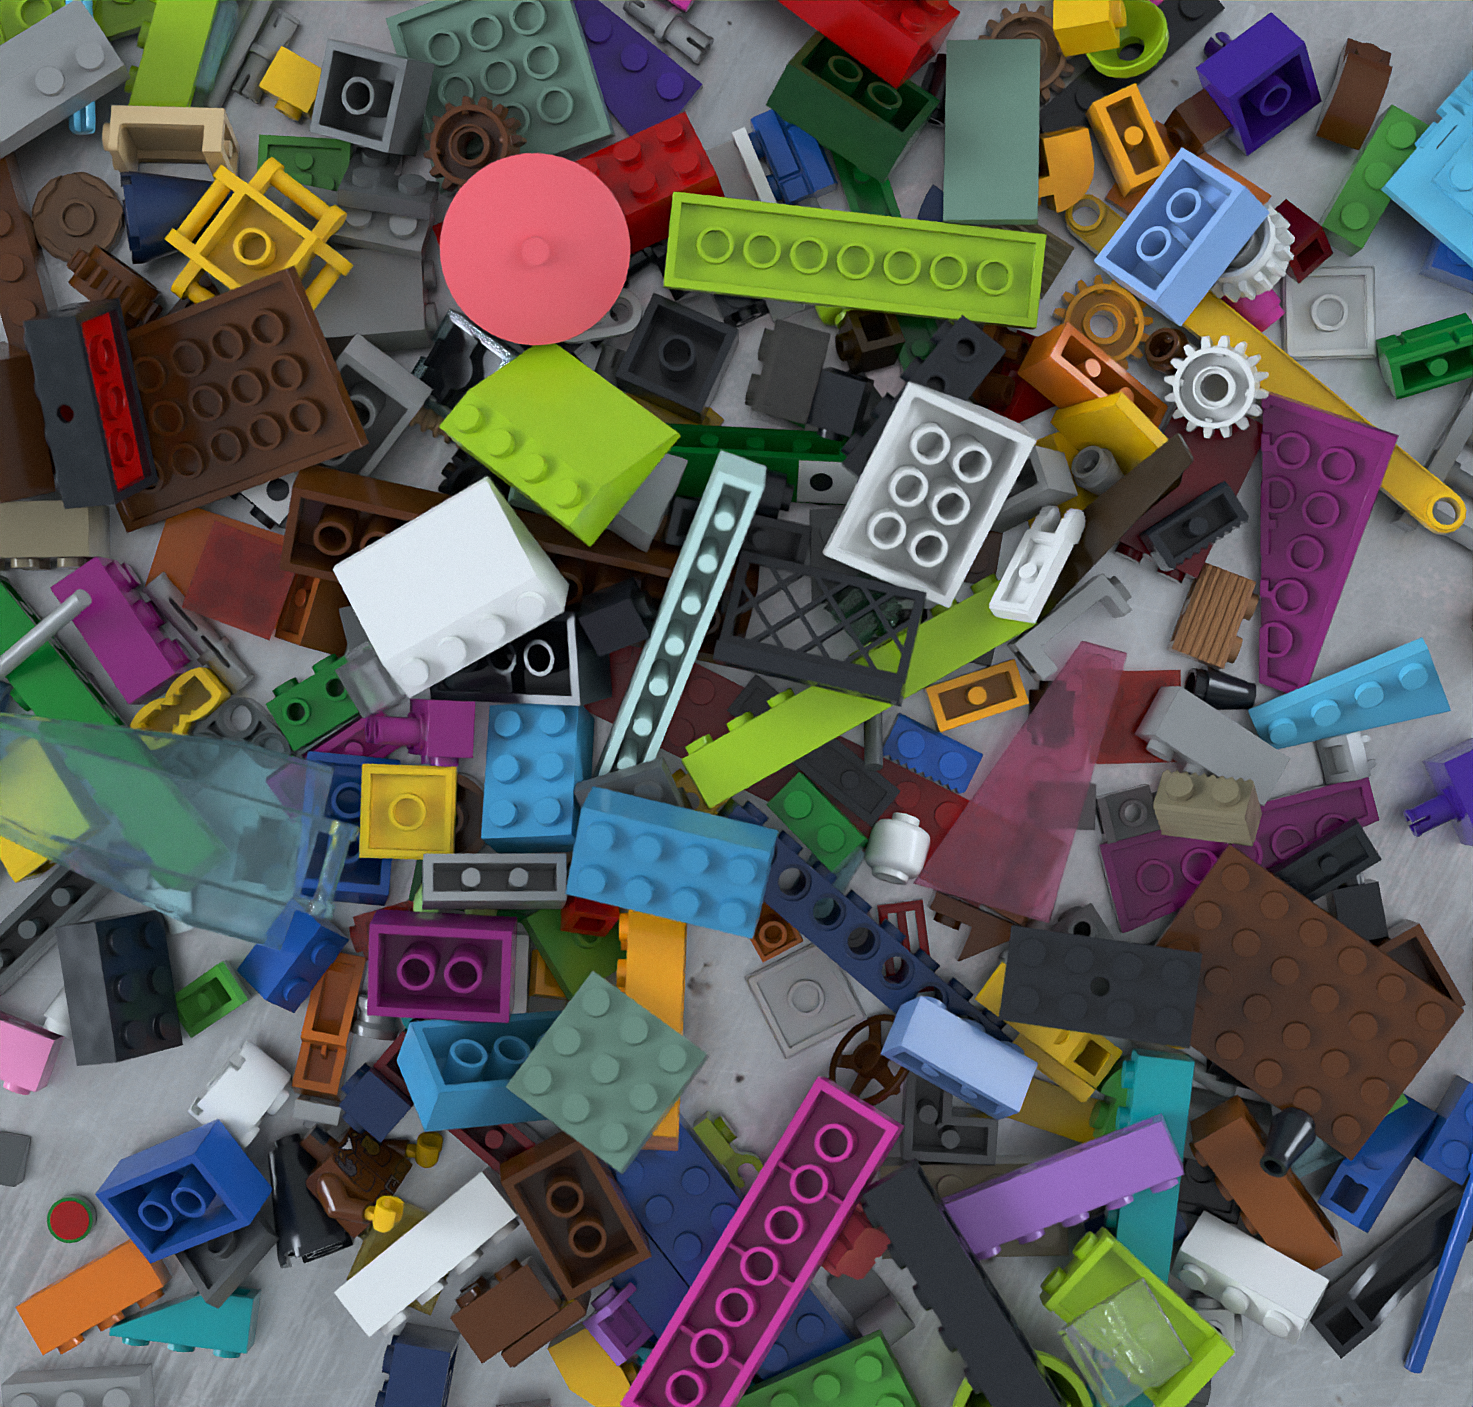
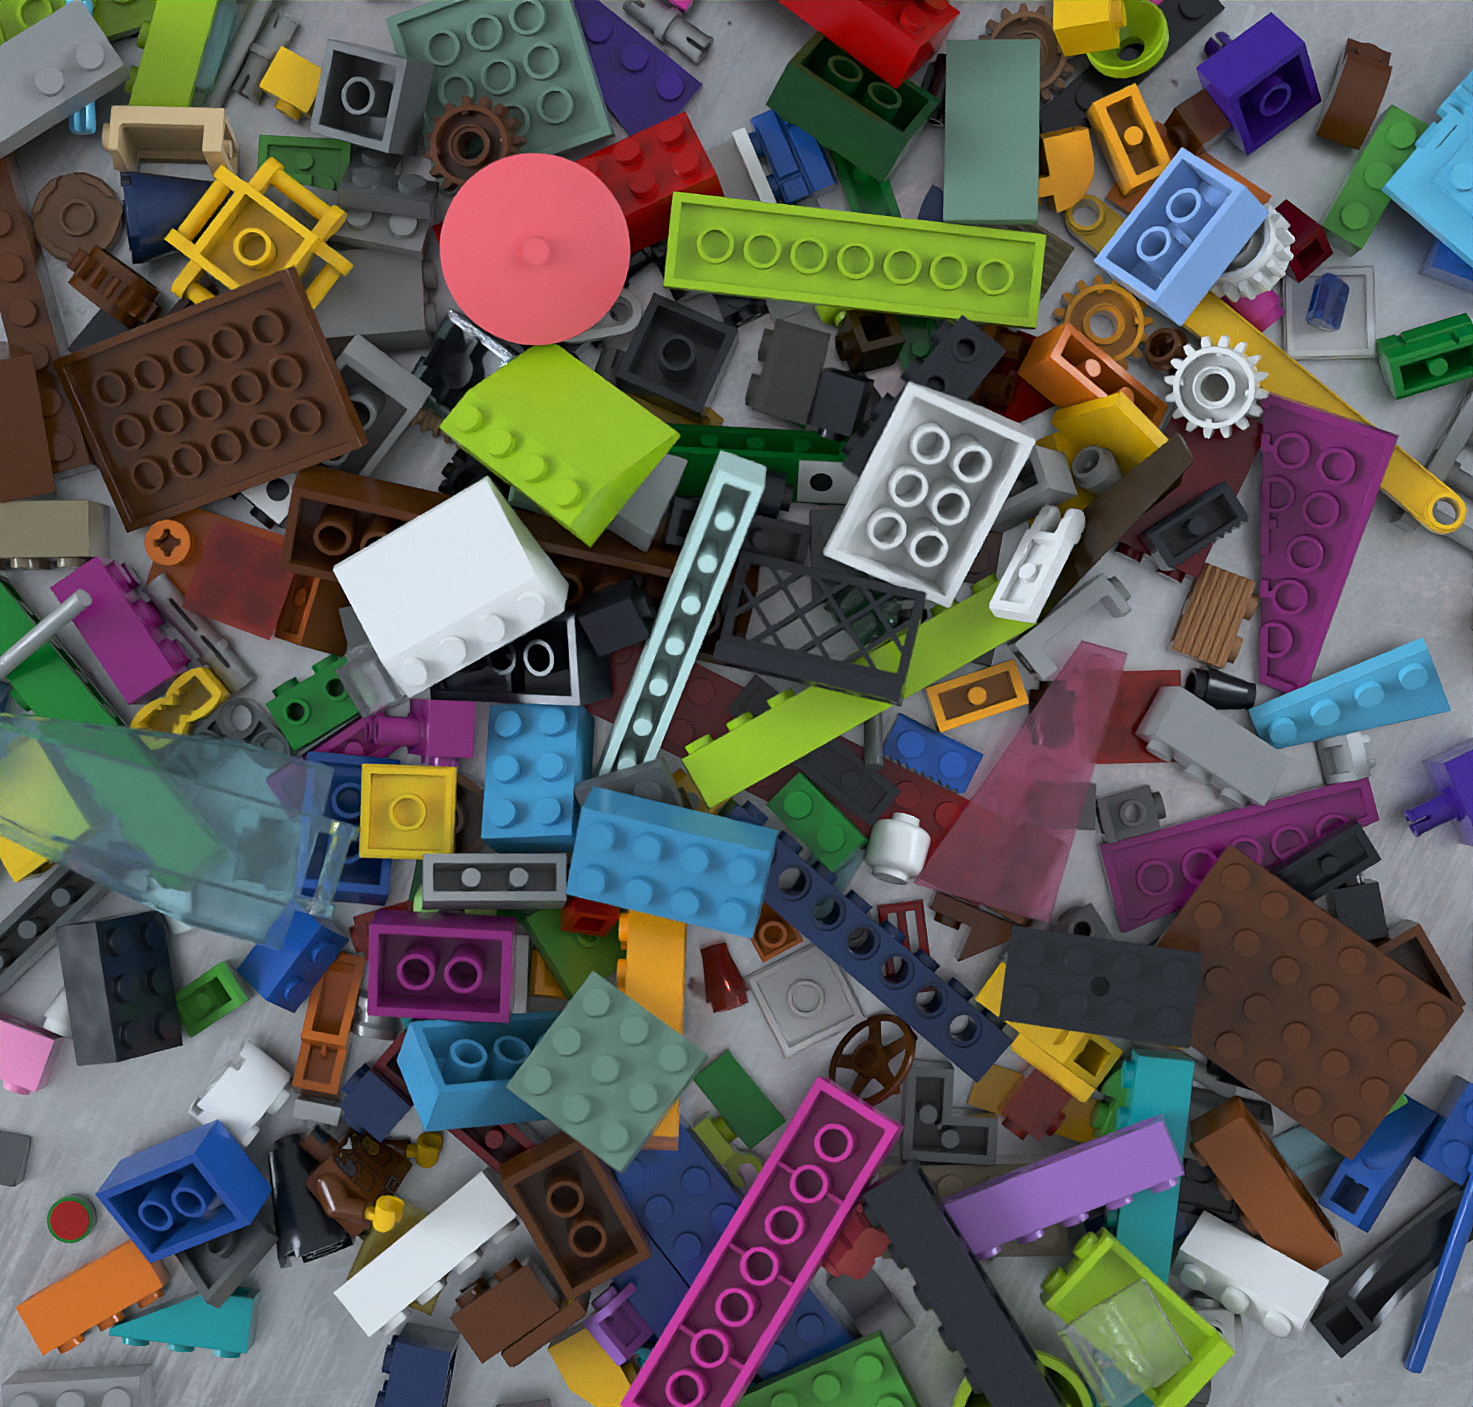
black brick [23,298,158,509] -> none
medium blue brick [880,996,1038,1120] -> none
dark tan brick [1153,769,1262,846] -> none
black cone [1260,1107,1316,1178] -> none
none -> orange wheel [144,519,198,568]
none -> green tile [693,1049,786,1150]
none -> clear red cone [700,942,750,1014]
none -> clear red brick [997,1064,1072,1141]
none -> clear blue slope [1305,272,1349,331]

